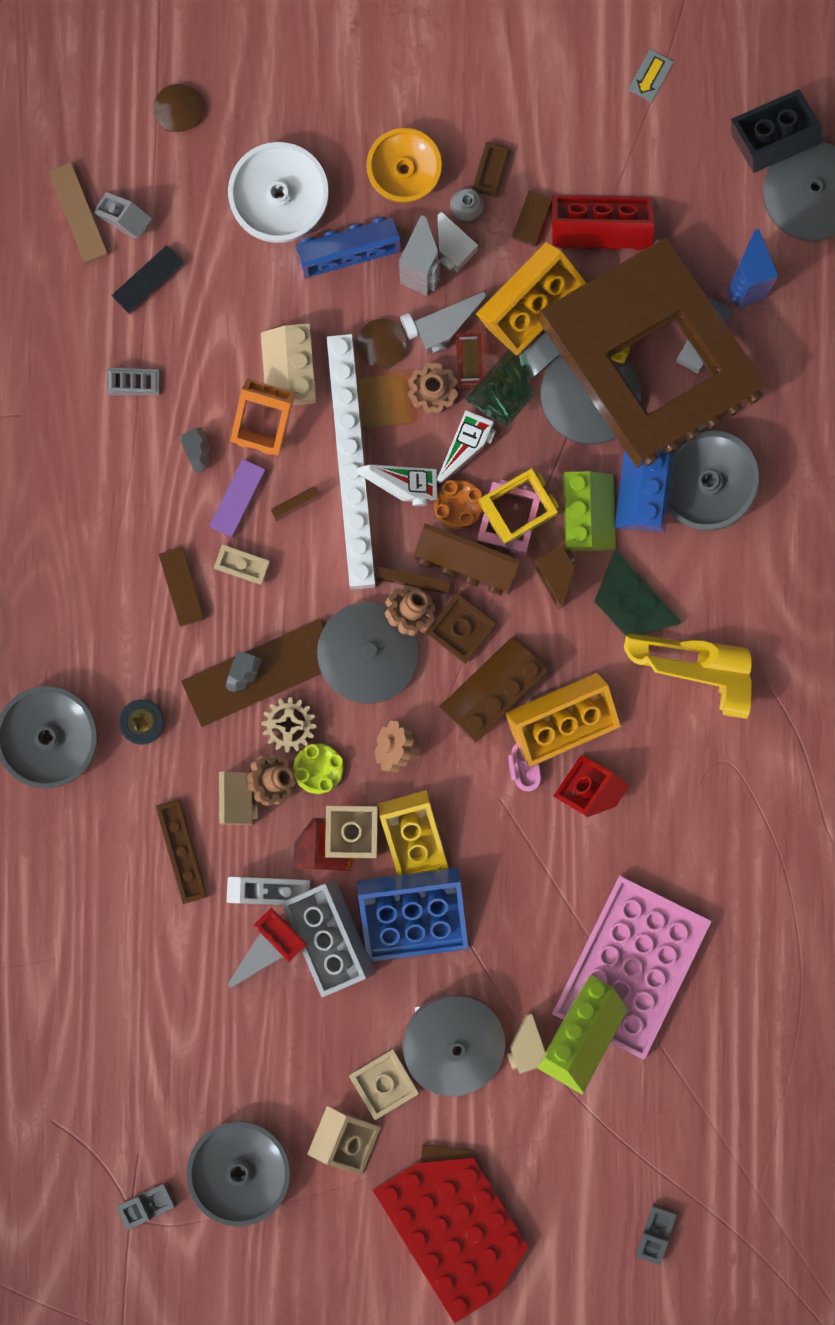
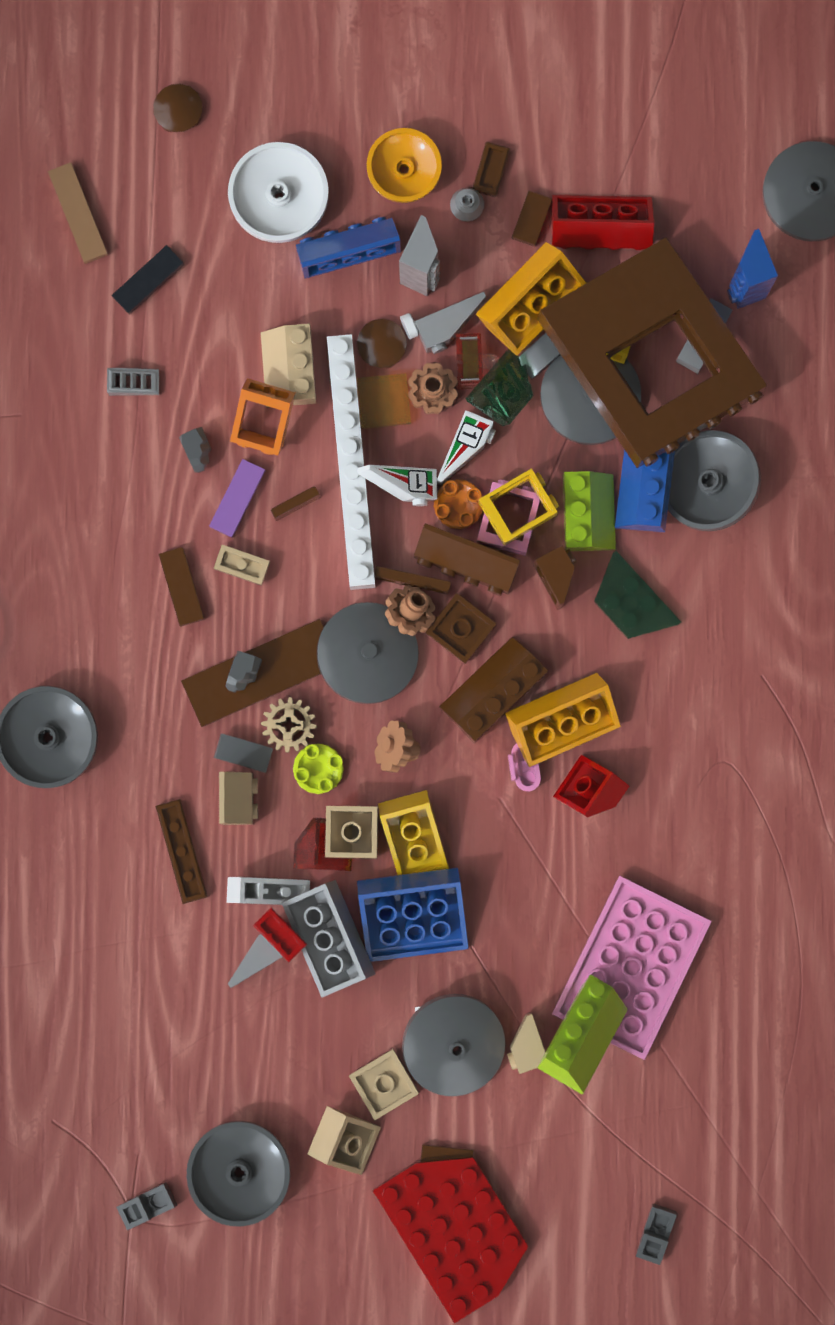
light grey slope [92,192,152,239] -> none
black wheel [119,699,165,745] -> none
nougat plant [247,754,296,806] -> none
white slope [438,212,478,272] -> none
yellow panel [624,633,752,719] -> none
light grey sticker [628,49,674,102] -> none
black brick [731,89,822,173] -> none
none -> dark grey slope [214,734,273,773]

